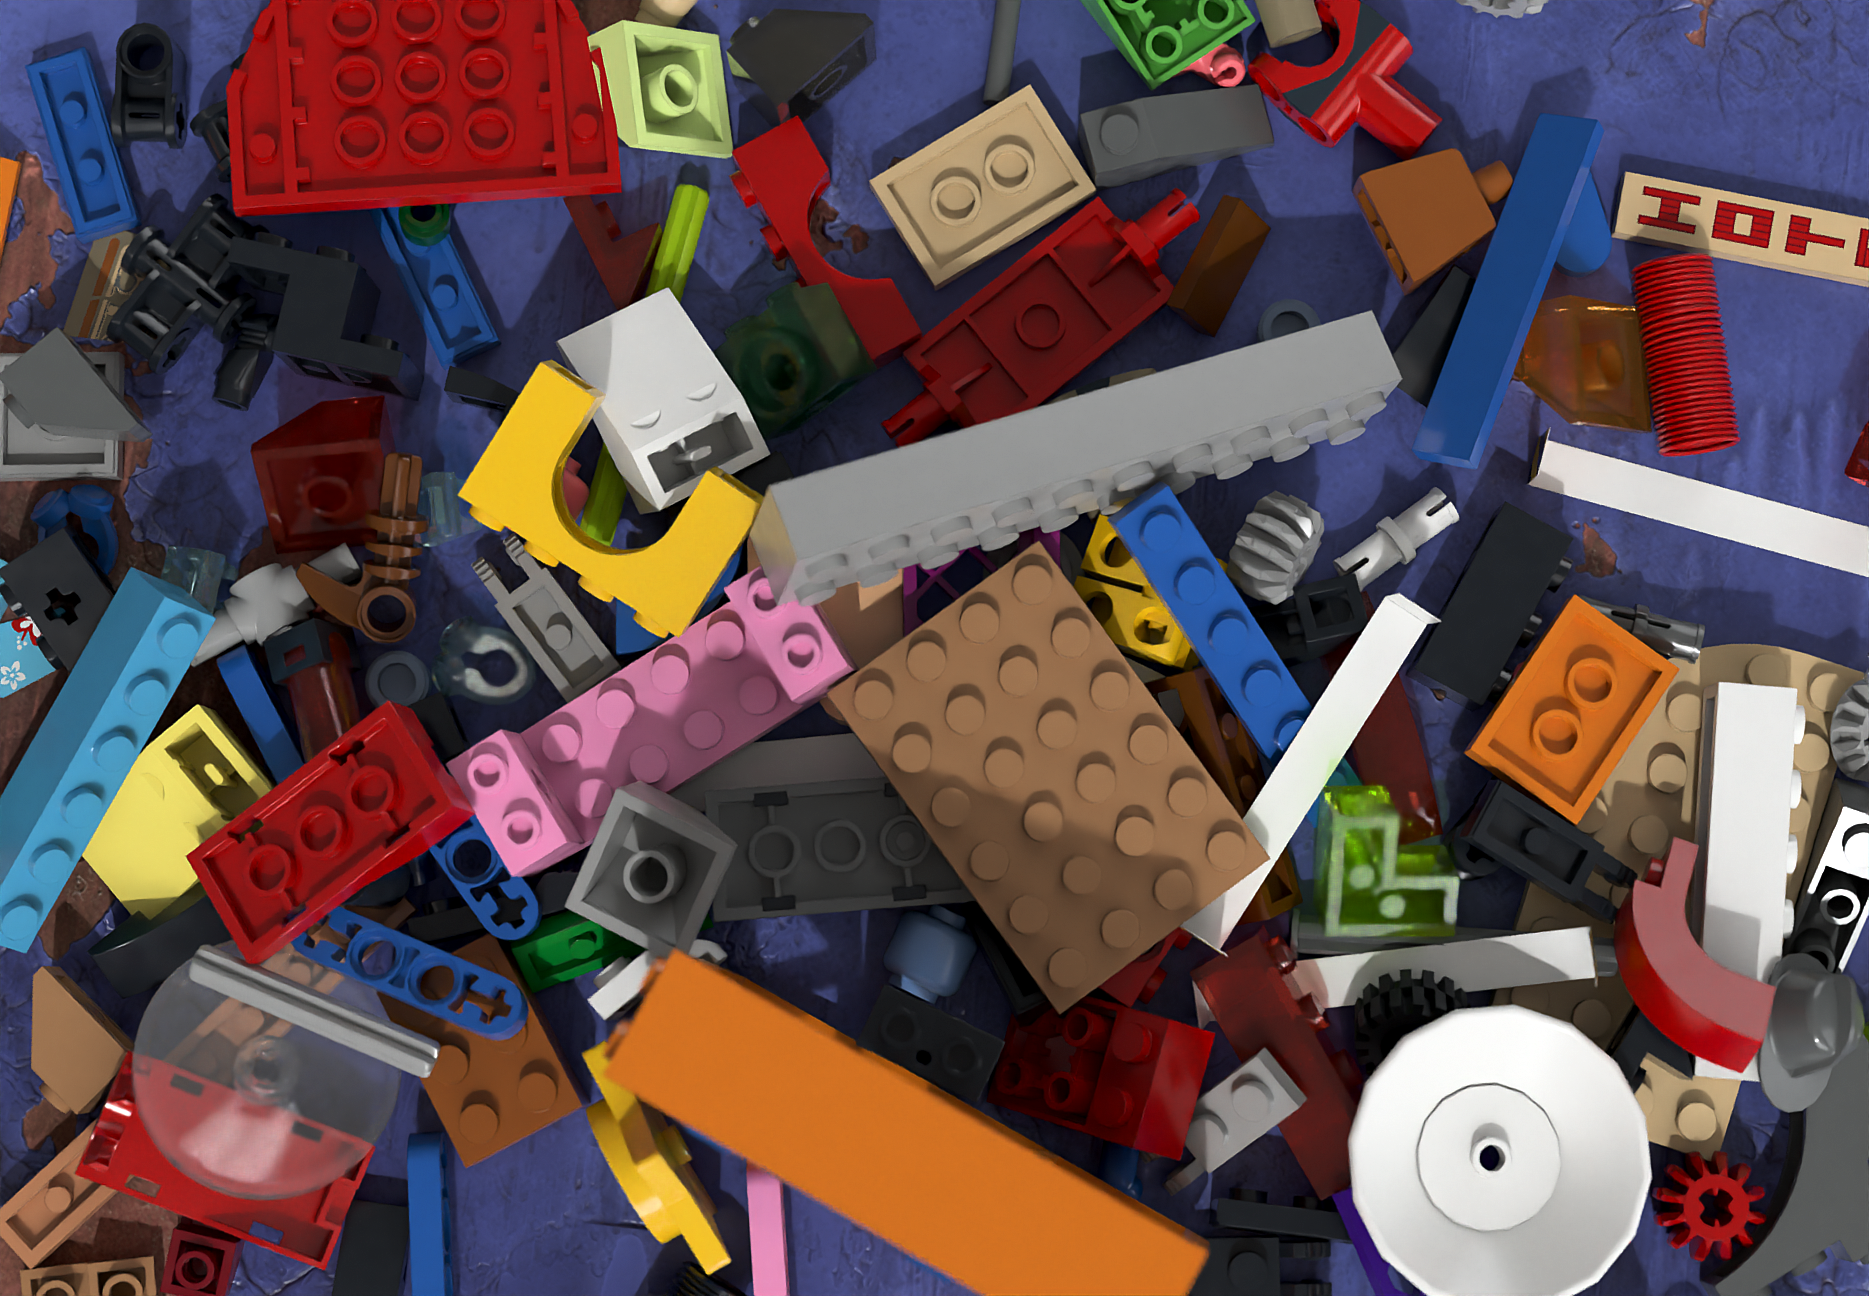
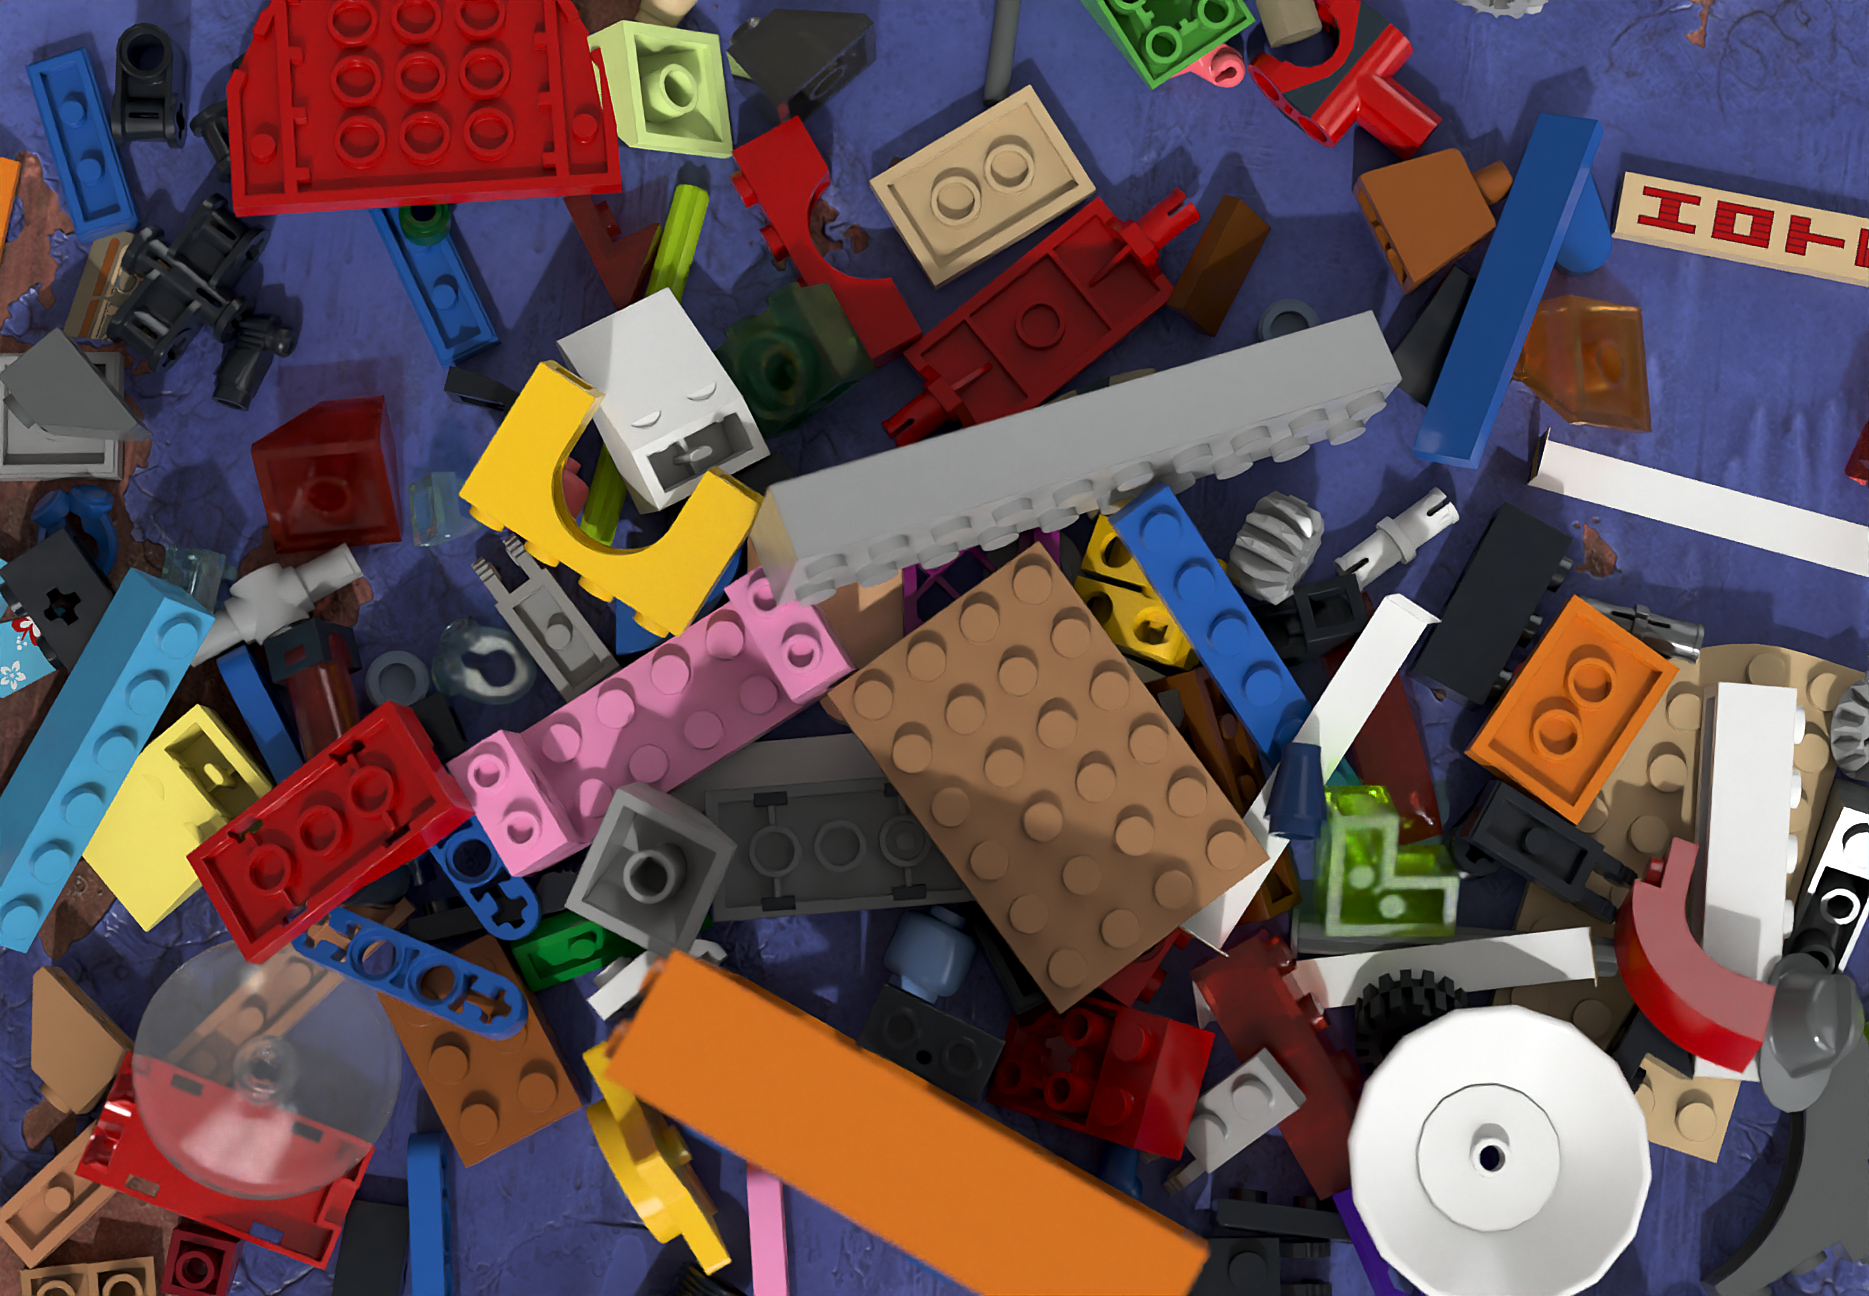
black slope [87,882,234,999] -> none
light grey axle [189,944,440,1078] -> none
black bracket [227,232,424,401] -> none
reddish brown piece [295,452,430,643] -> none
dark grey slope [1077,84,1275,192] -> none
red piece [1630,253,1741,457] -> none
red gear [1652,1151,1766,1261] -> none
none -> dark blue cone [1263,742,1329,841]

